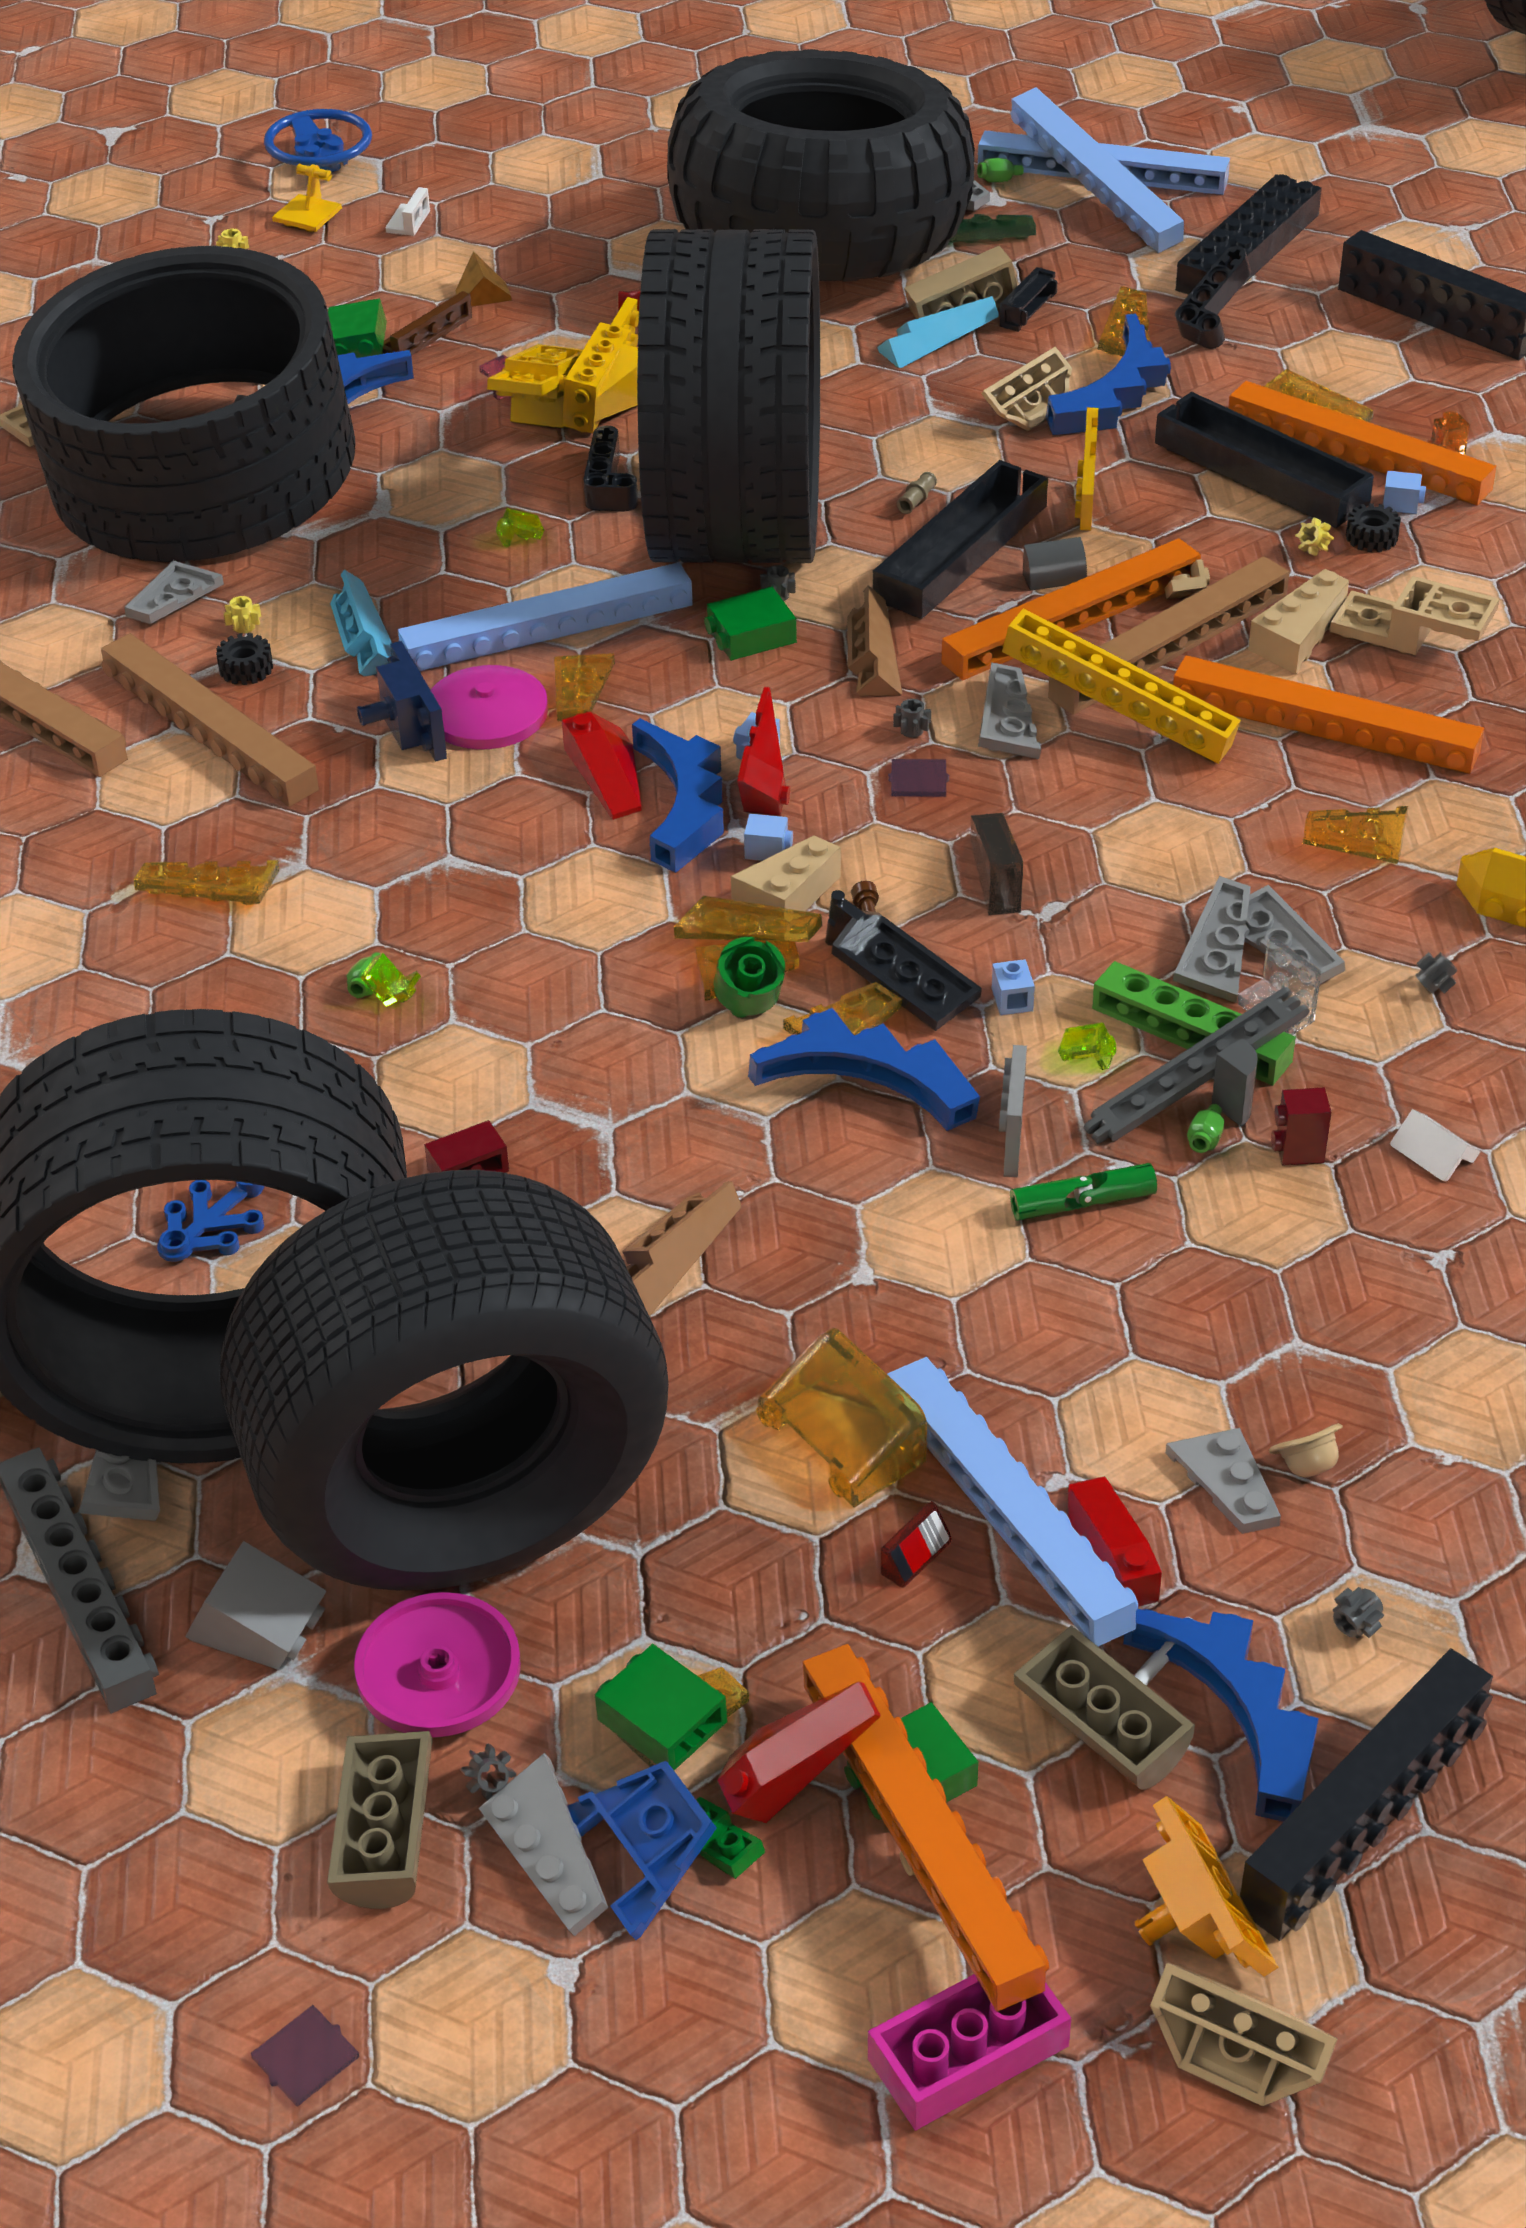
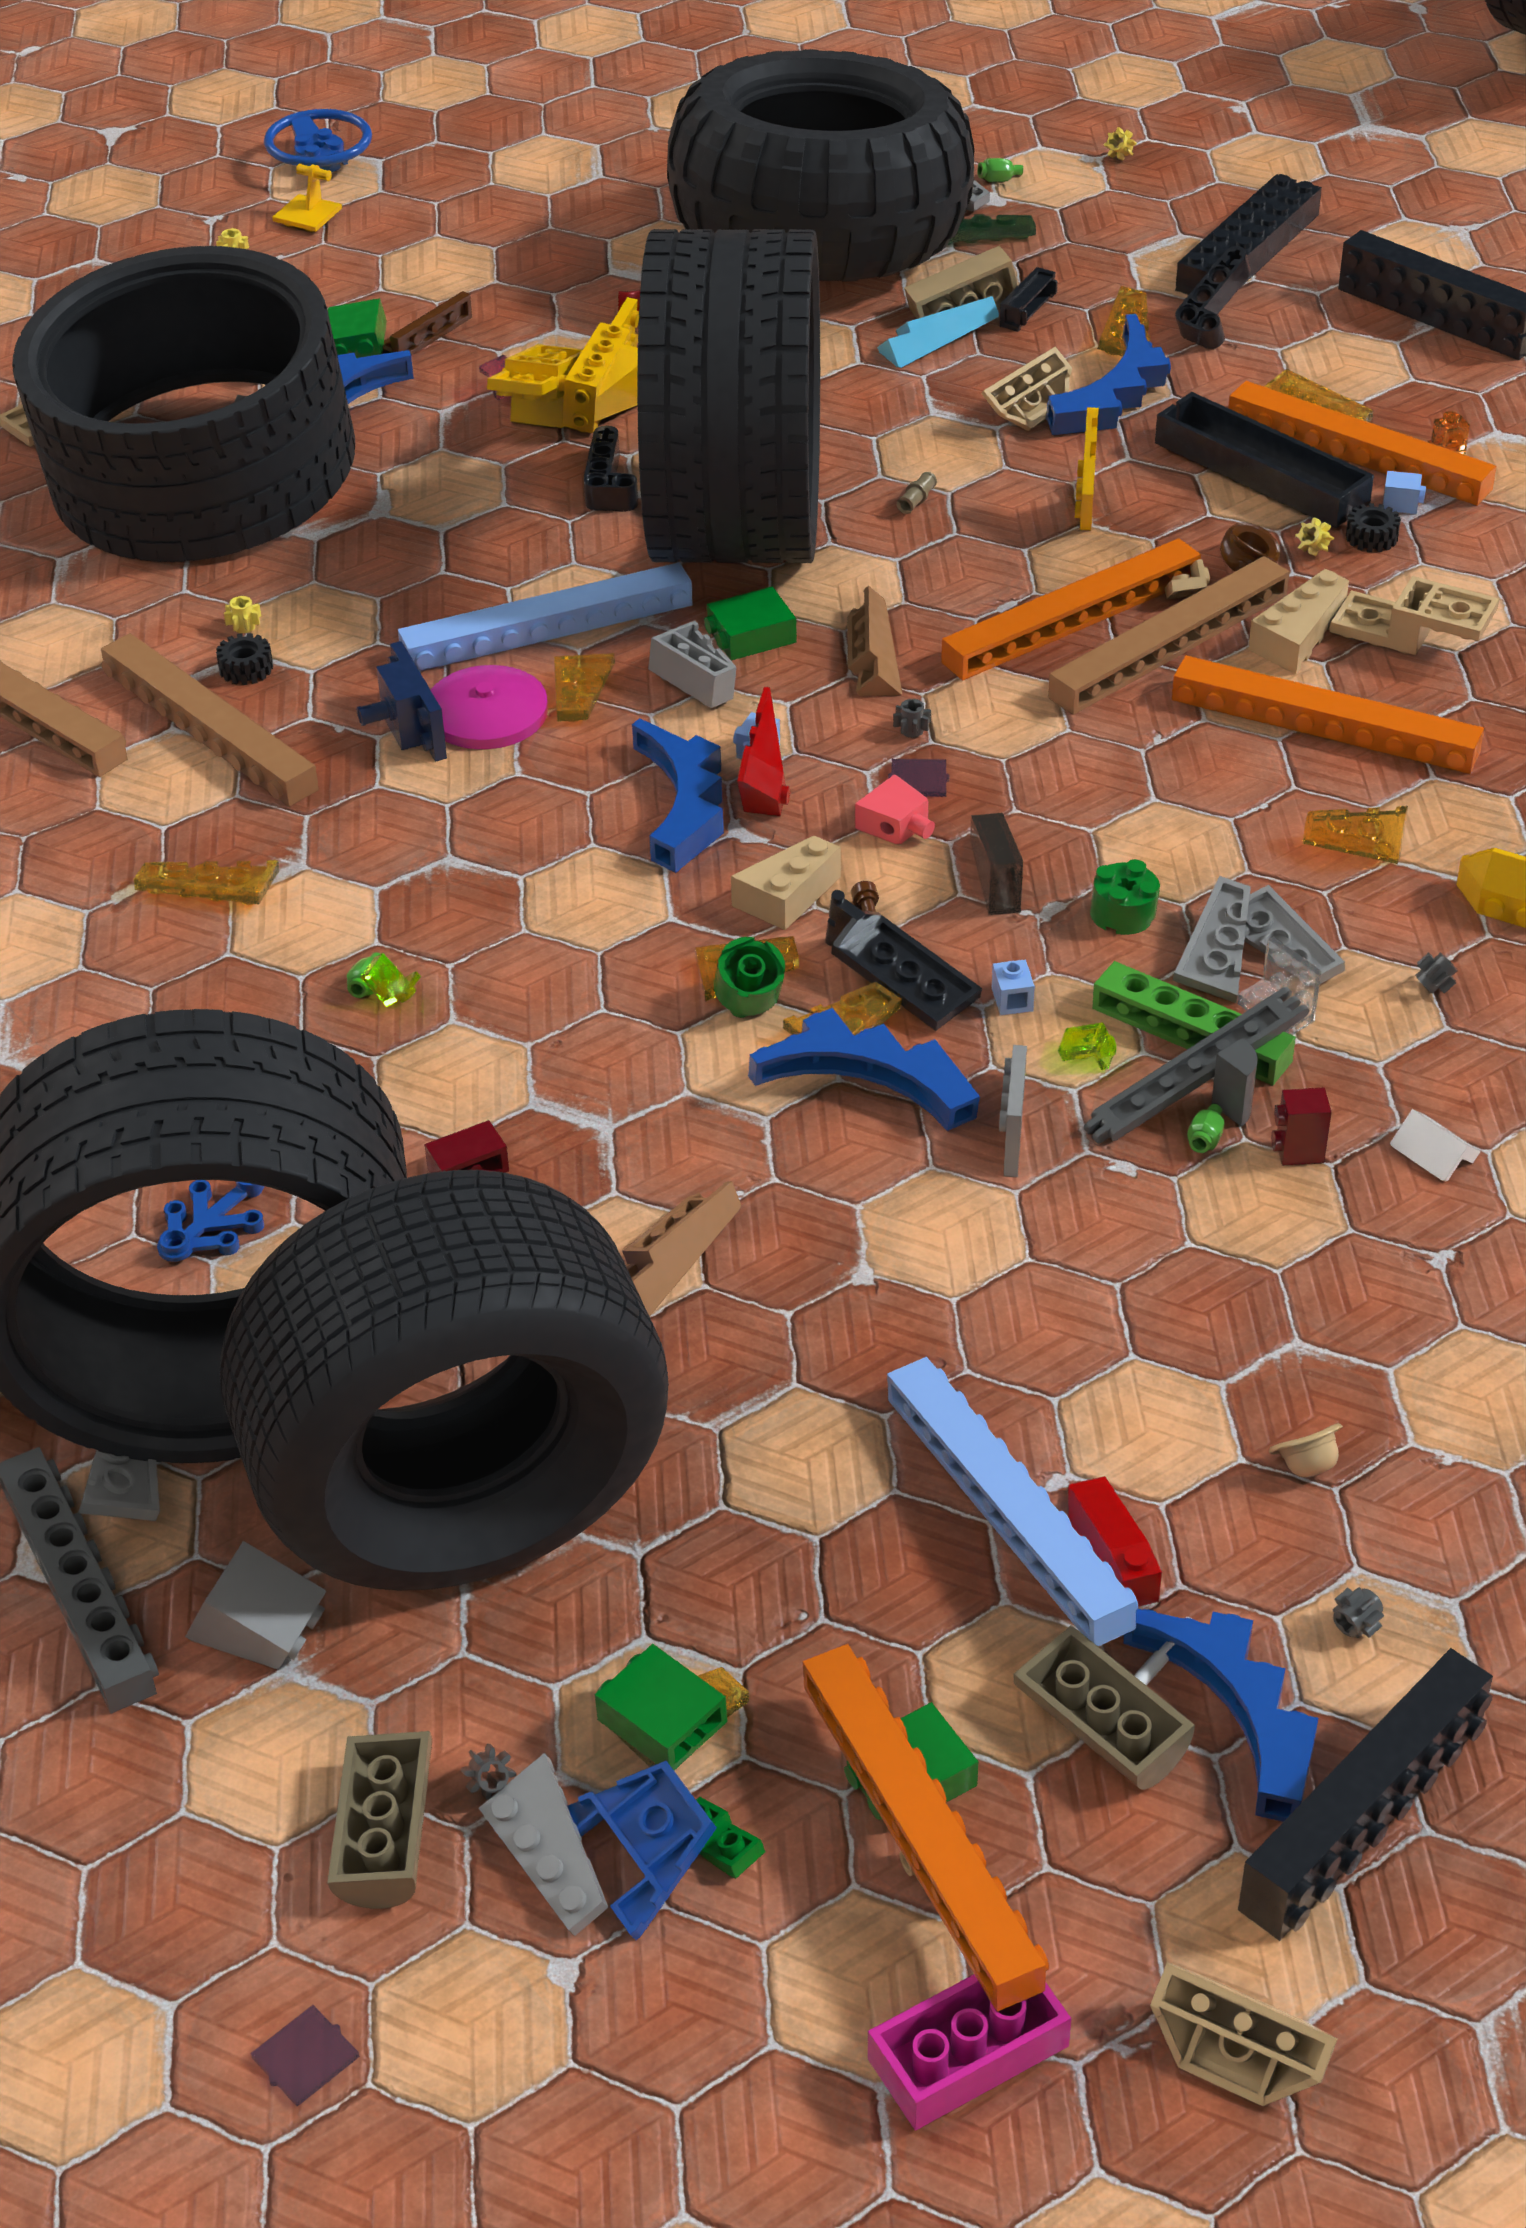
light grey wing [124,560,224,624] -> none
medium azure wedge [330,569,392,676] -> none
dark pink dish [354,1592,521,1737] -> none
white panel [385,187,430,236] -> none
pearl gold slope [455,251,512,307] -> none
clear neon green bracket [496,508,545,547] -> none
red wedge [562,711,642,820] -> none
clear yellow wing [673,895,823,942] -> none
red wedge [717,1682,881,1823] -> none
light blue brick [744,814,793,861] -> none
clear yellow windscreen [756,1328,927,1508] -> none
dark grey gear [760,565,796,601] -> none
black piece [873,460,1048,619] -> none
slope [880,1501,952,1588] -> none
light blue brick [978,130,1230,195] -> none
light grey wing [978,662,1041,759] -> none
yellow brick [1002,608,1241,764] -> none
light blue brick [1010,87,1184,253] -> none
green piece [1010,1163,1157,1221] -> none
dark grey brick [1022,537,1087,591] -> none
light orange brick [1134,1796,1279,1977] -> none
light grey wing [1165,1428,1281,1534] -> none
none -> light grey wedge [648,620,737,708]
none -> coral torso [855,774,935,844]
none -> green brick [1090,859,1160,935]
none -> light yellow gear [1104,127,1137,161]
none -> reddish brown piece [1220,522,1280,571]

